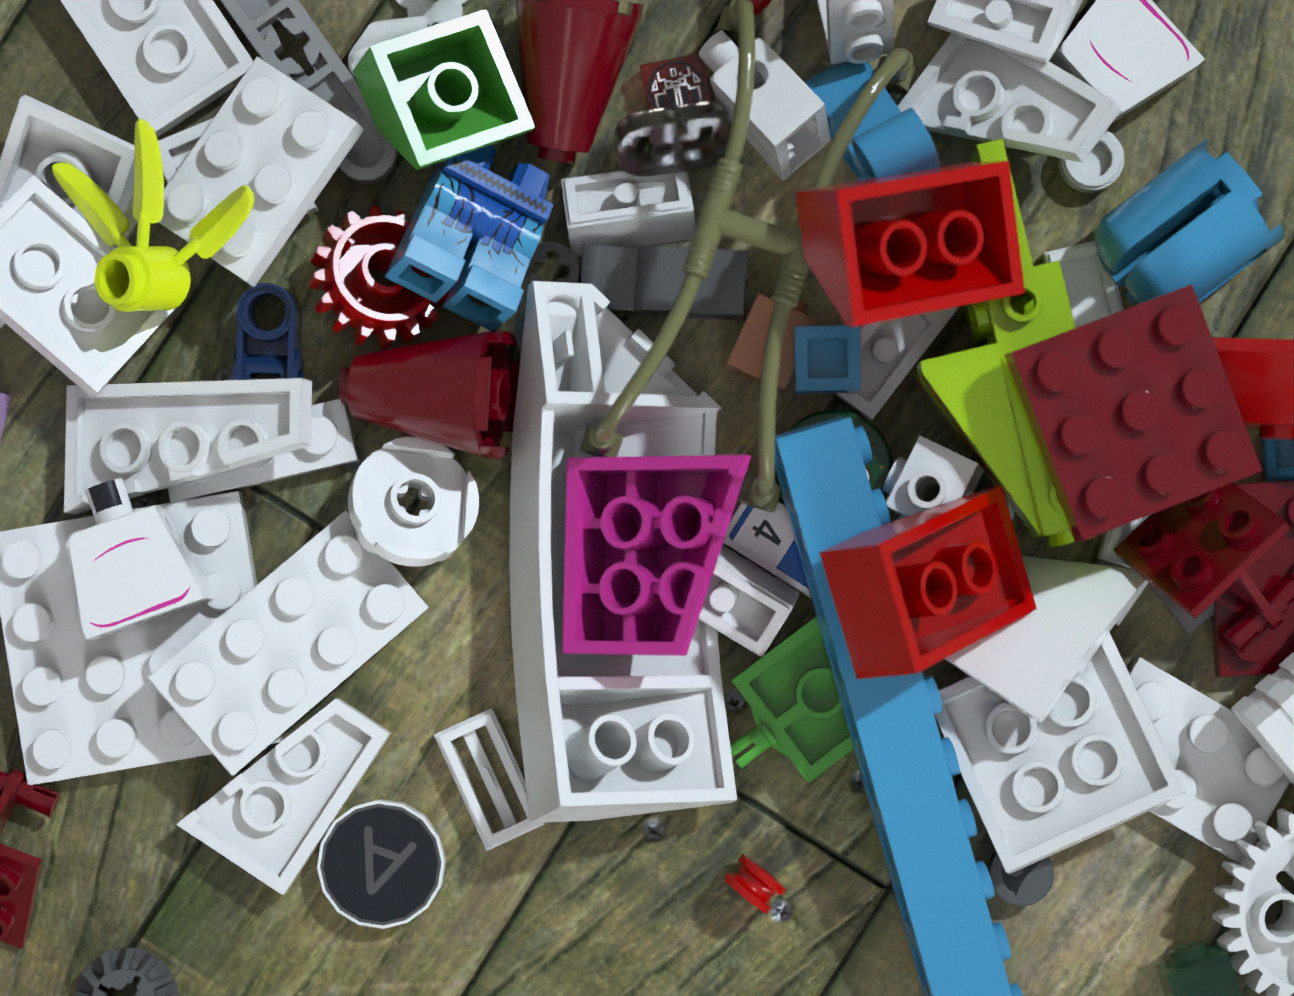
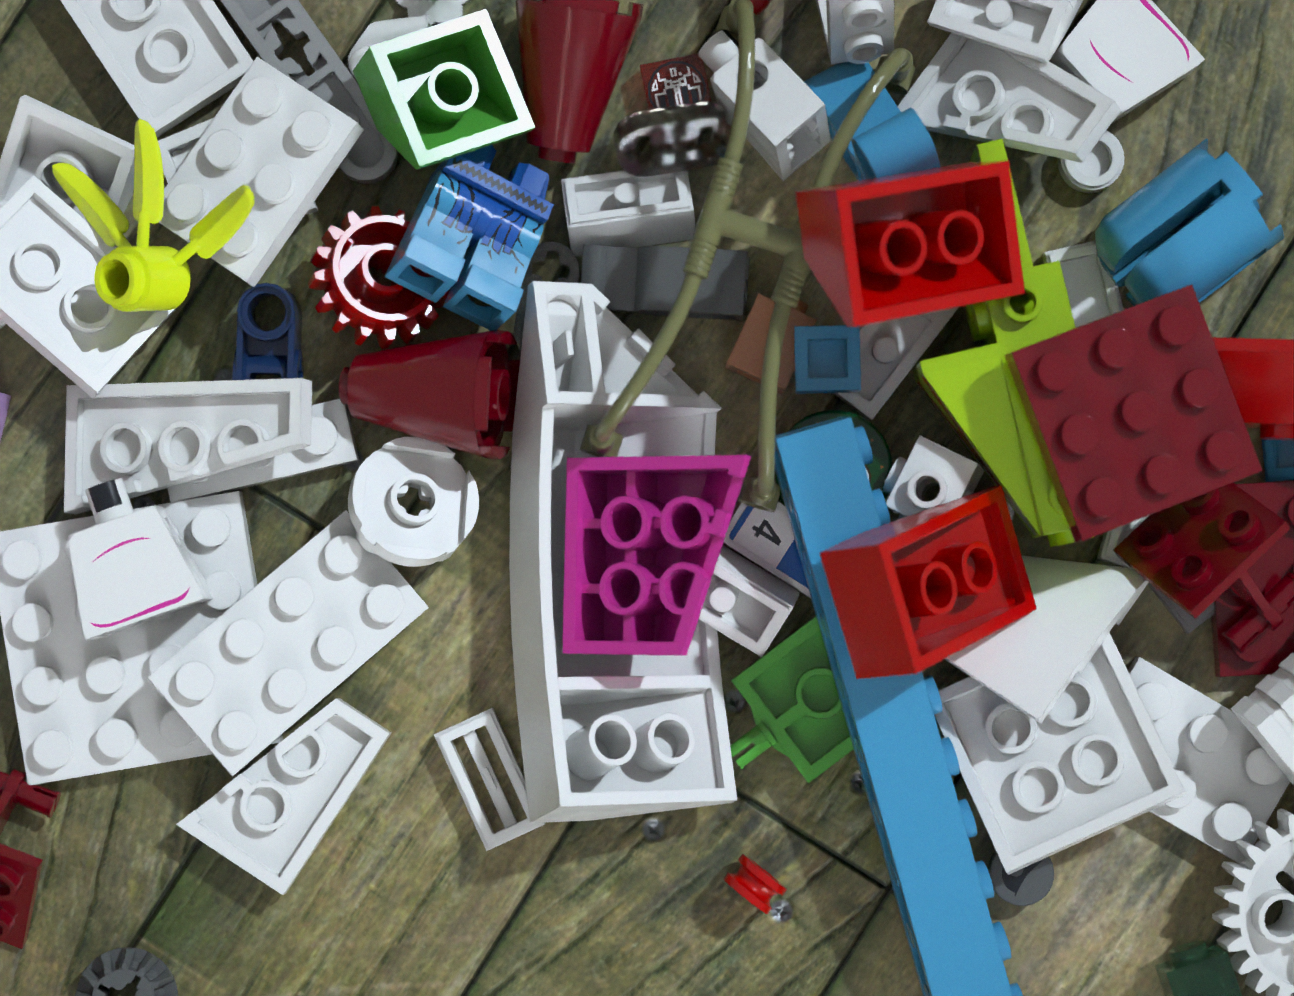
black tile [317,799,446,929] -> none

